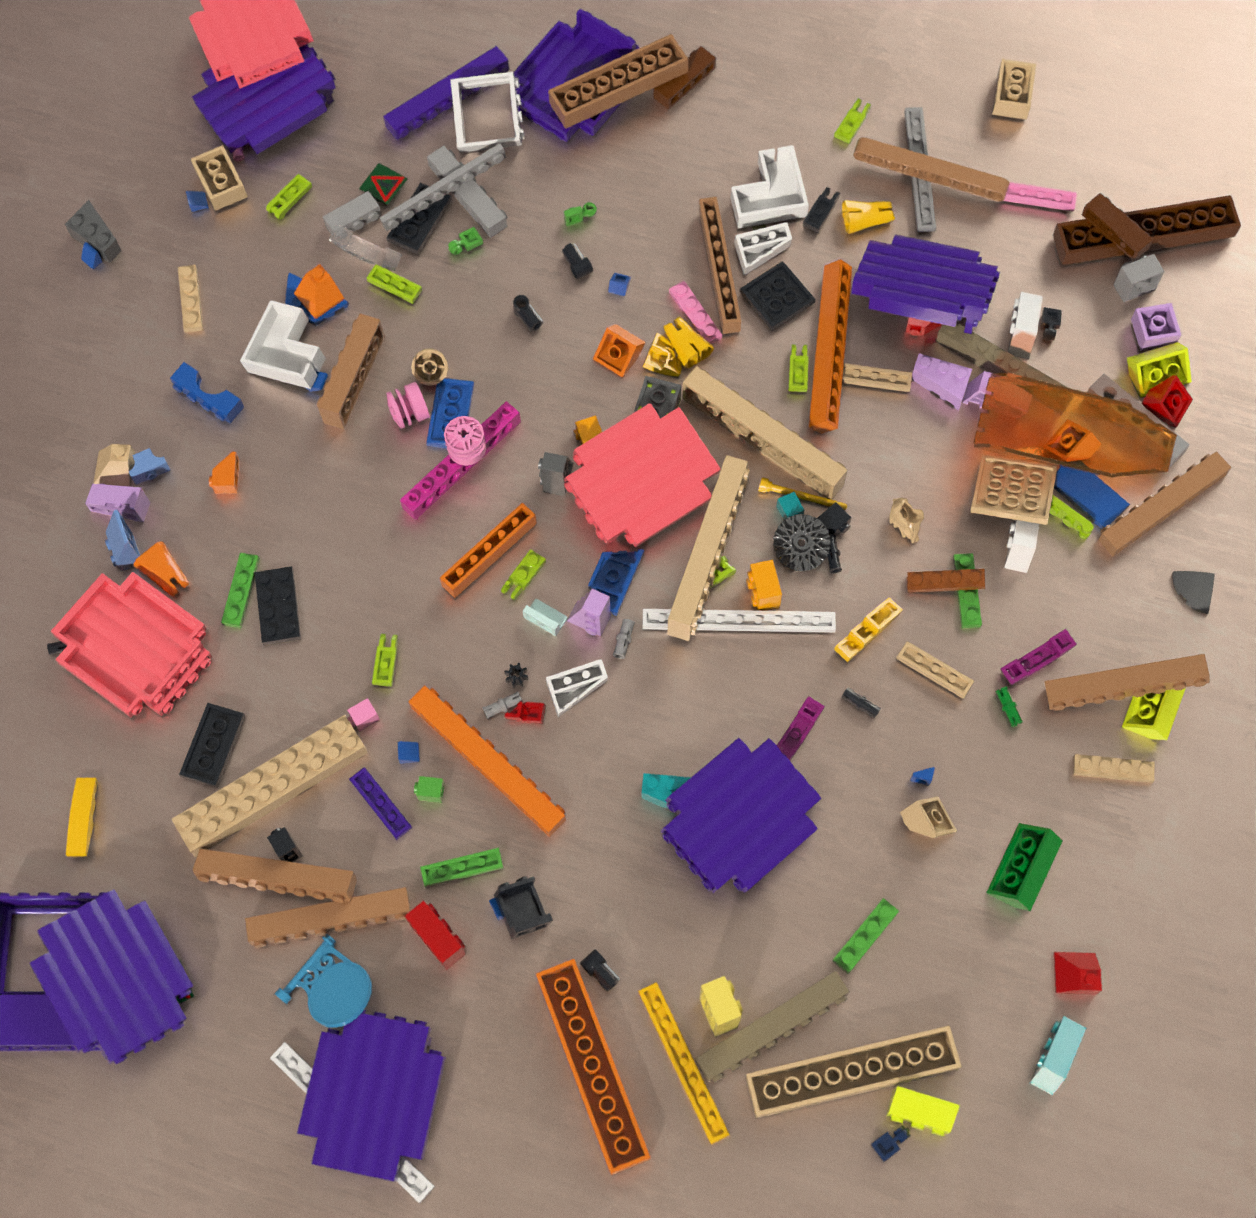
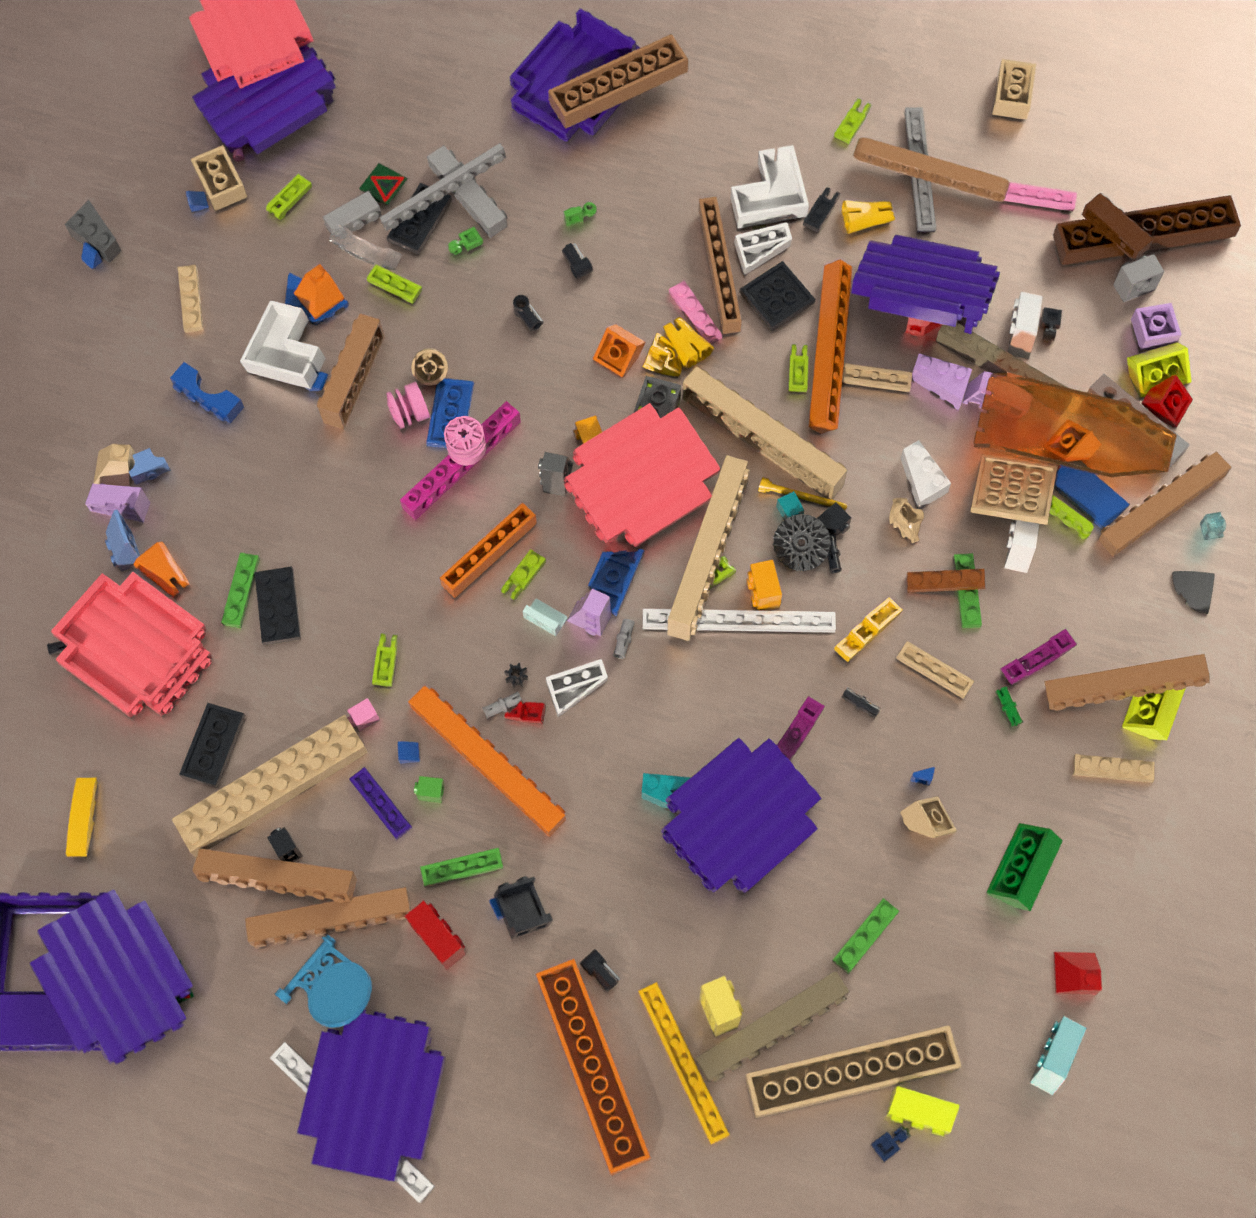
orange slope [209,452,240,494] -> none
dark purple brick [383,46,510,140] -> none
white window [451,72,524,153] -> none
blue slope [608,273,631,296] -> none
reddish brown brick [653,46,716,110] -> none
none -> white wedge [901,440,951,509]
none -> clear light blue brick [1200,512,1226,540]

